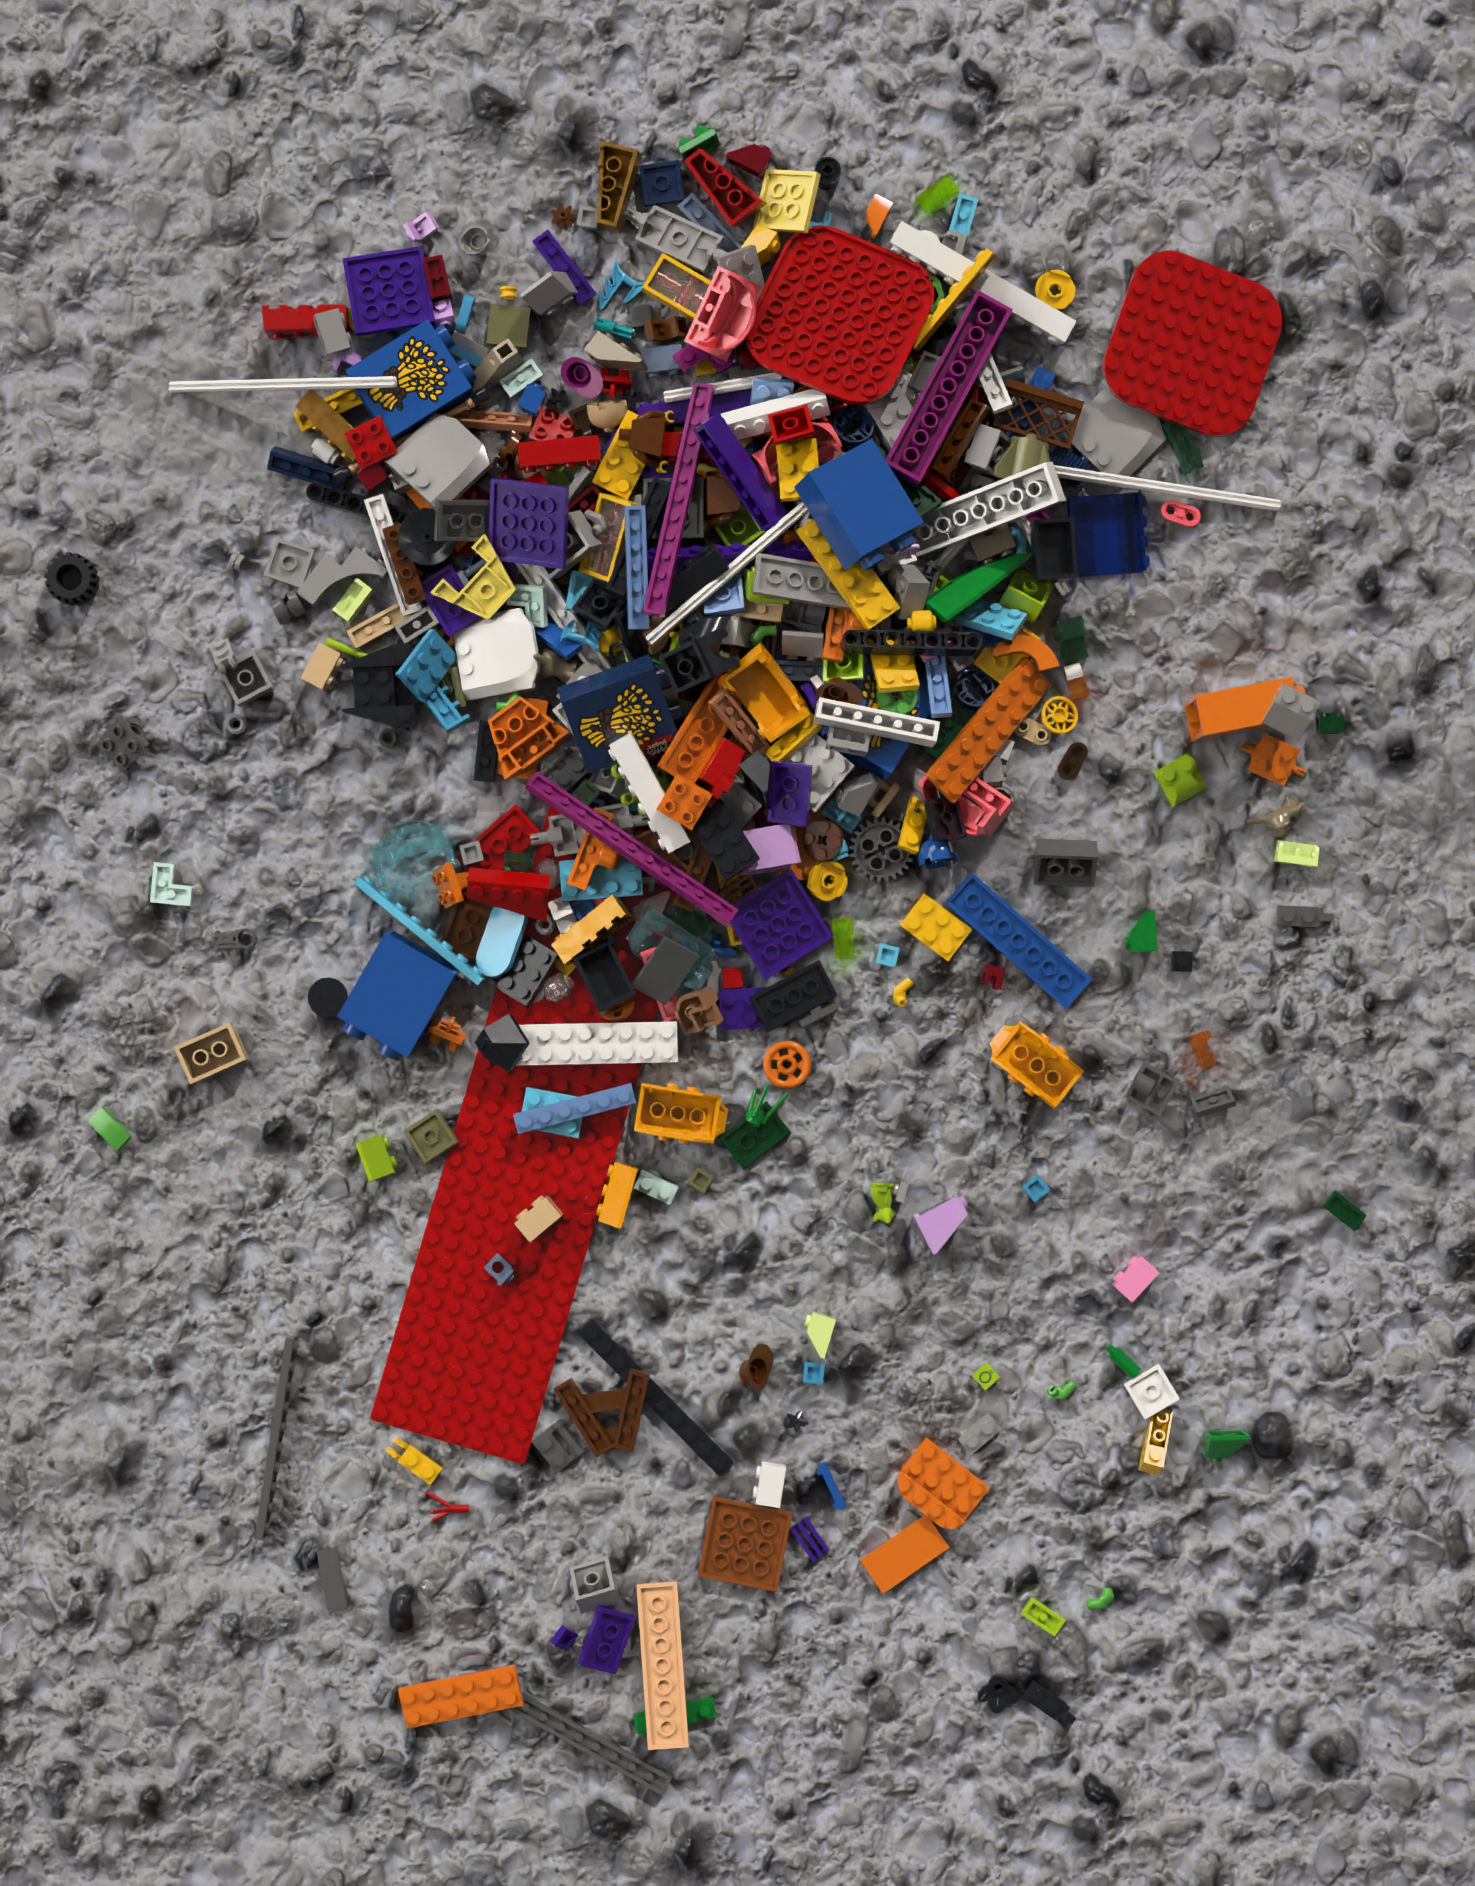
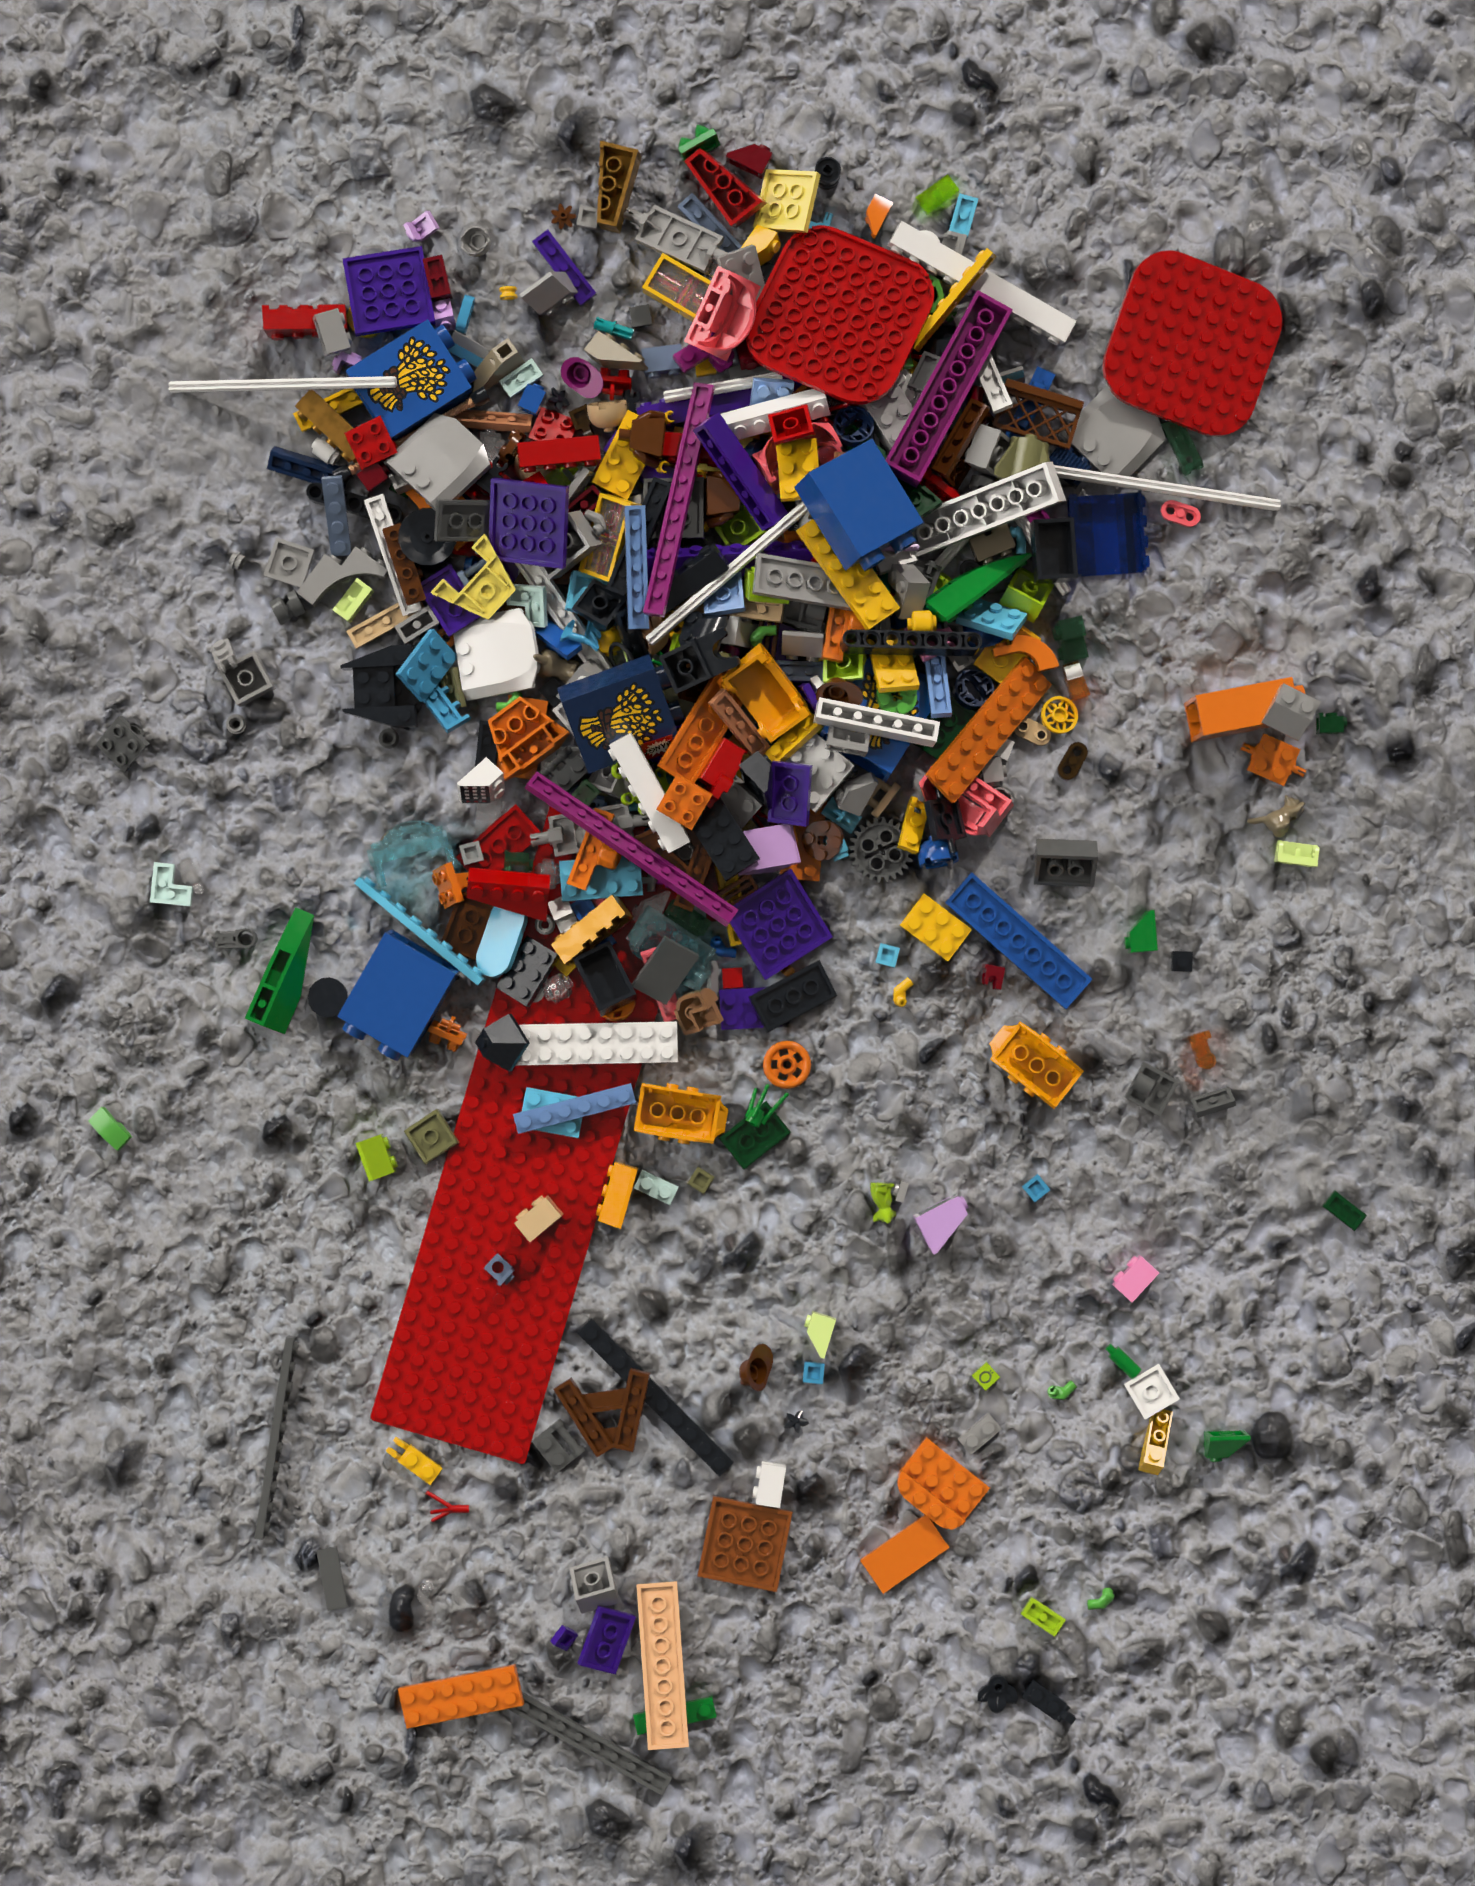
black tyre [44,552,99,606] -> none
tan brick [174,1022,249,1084] -> none
tan brick [301,642,346,693] -> none
lime bar [325,638,368,658] -> none
olive tile [486,304,531,349] -> none
dark azure piece [599,262,645,311] -> none
dark blue plate [639,160,685,207] -> none
reddish brown brick [643,316,688,345] -> none
dark purple tile [790,1516,830,1562] -> none
dark grey plate [798,1002,838,1028] -> none
yellow plate [807,860,848,901] -> none
blue piece [816,1461,847,1510] -> none
clear neon green plate [832,917,855,959] -> none
yellow plate [1035,270,1076,311] -> none
lime slope [1153,752,1208,807] -> none
dark grey hinge [1276,905,1334,927] -> none
none -> green wedge [245,907,315,1034]
none -> sand blue plate [321,475,352,556]
none -> white slope [457,757,505,803]

